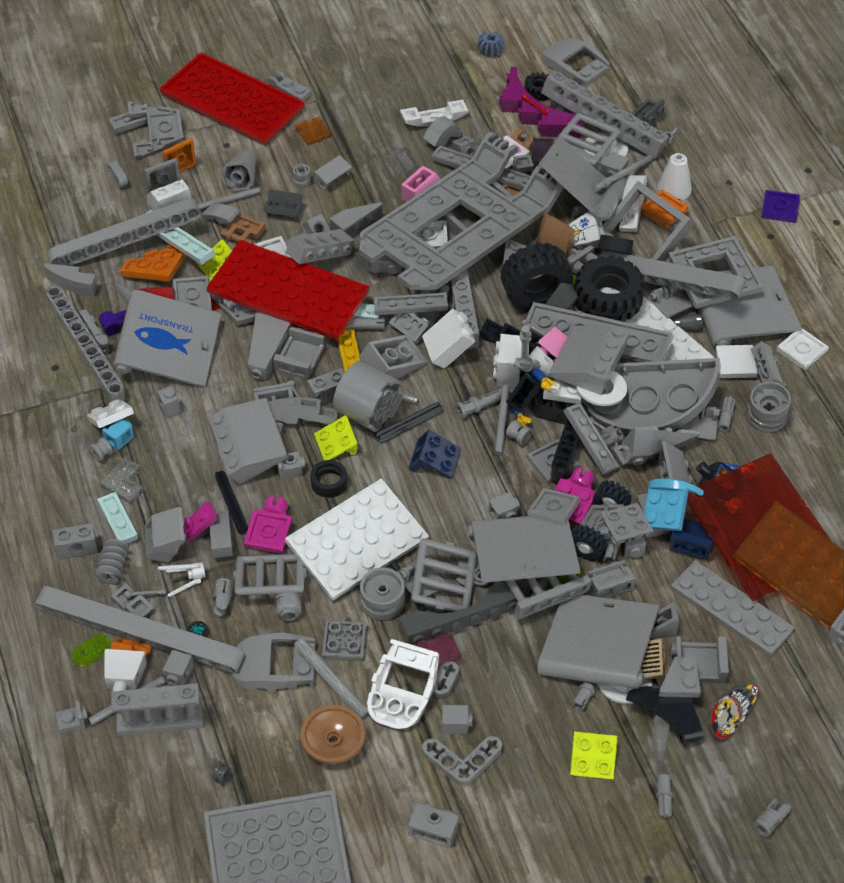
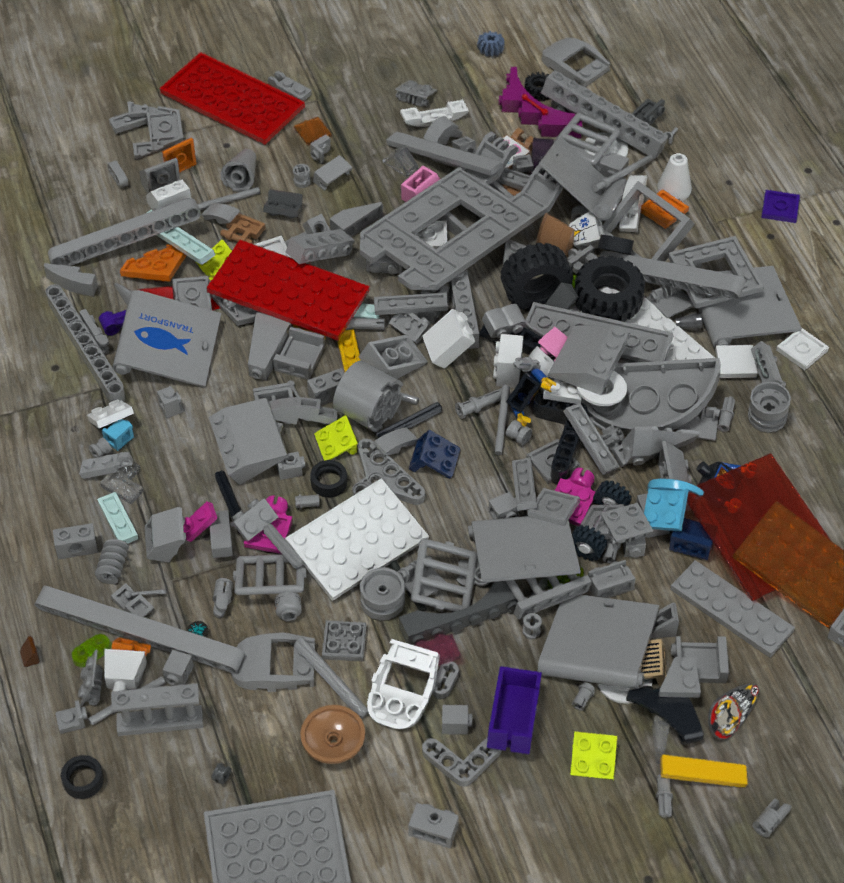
white plant [158,562,205,597] -> none
light grey bar [520,325,531,374] -> none
none -> reddish brown slope [20,636,40,667]
none -> black tyre [61,755,104,799]
none -> light grey hinge [78,650,103,707]
none -> light grey hinge [79,452,133,479]
none -> light grey bracket [230,498,278,542]
none -> light grey axle [263,524,303,569]
none -> light grey pin [295,494,319,510]
none -> light grey bracket [310,134,331,164]
none -> light grey beam [352,439,425,505]
none -> light grey slope [373,427,418,455]
none -> light grey tile [386,132,502,176]
none -> light grey hinge [395,80,437,107]
none -> light grey brick [482,304,526,338]
none -> dark purple piece [487,666,542,754]
none -> light grey tile [512,458,537,511]
none -> light grey bush [522,613,542,640]
none -> yellow tile [660,755,747,788]

